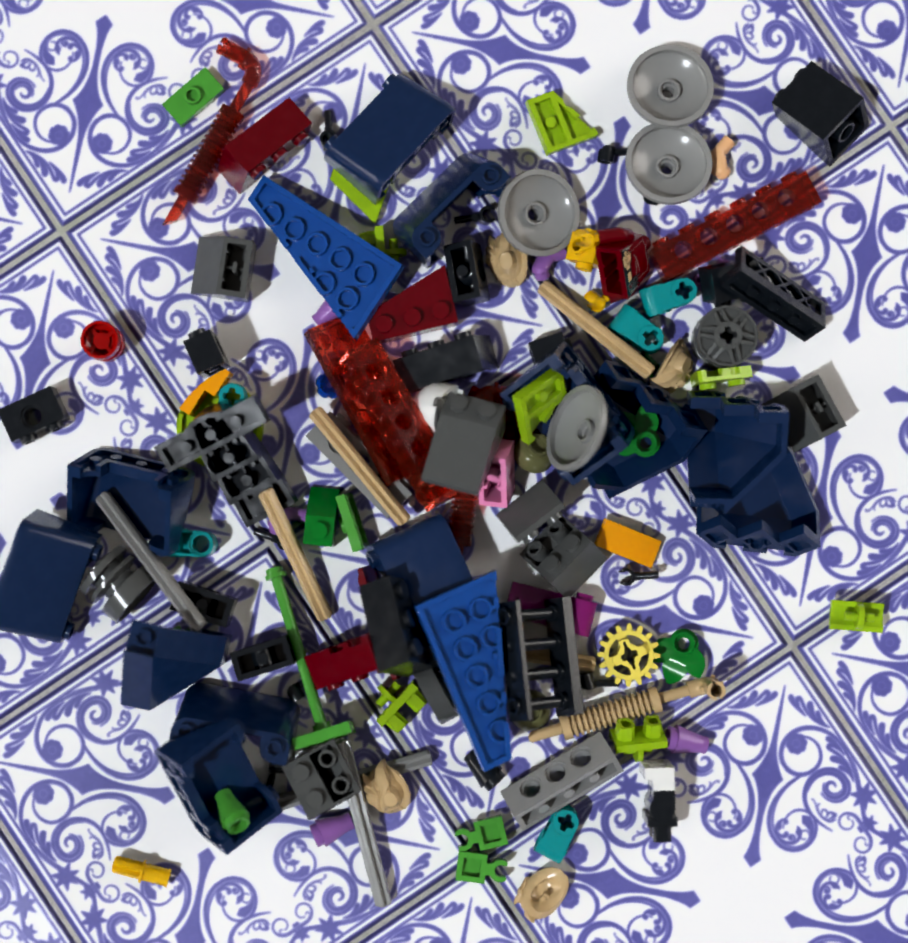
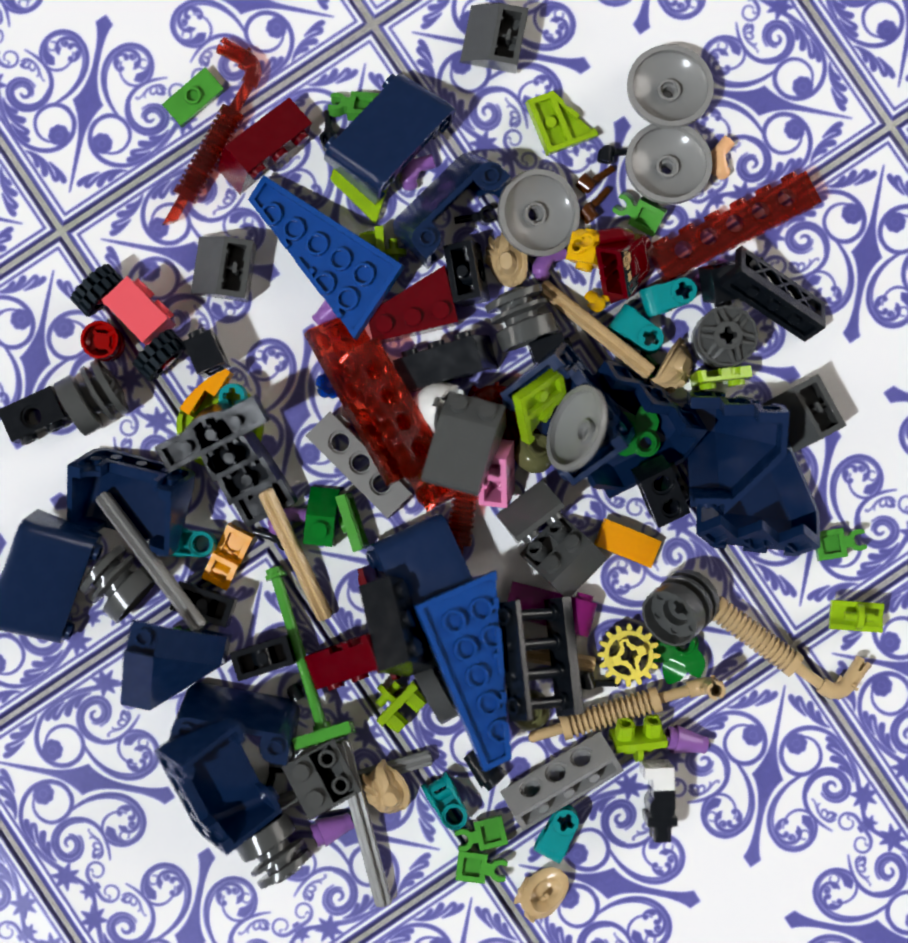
yellow axle [112,856,172,888] -> none
bright green cone [215,788,250,834] -> none
tan axle [309,407,410,526] -> none
black hand [618,568,659,586] -> none
black slope [772,61,869,167] -> none
none -> dark grey wheel [54,359,129,436]
none -> brick [70,263,186,382]
none -> light orange slope [201,522,255,591]
none -> dark grey wheel [236,812,313,889]
none -> bright green plate [328,91,379,121]
none -> medium lavender arm [400,154,436,191]
none -> teal piece [421,771,468,830]
none -> dark grey slope [460,3,529,73]
none -> dark grey wheel [485,284,559,353]
none -> reddish brown hand [575,165,615,194]
none -> reddish brown hand [580,187,611,224]
none -> bright green plate [613,192,668,237]
none -> black brick [631,454,690,528]
none -> dark grey wheel [642,569,720,646]
none -> tan piece [712,596,872,699]
none -> bright green plate [815,528,867,561]

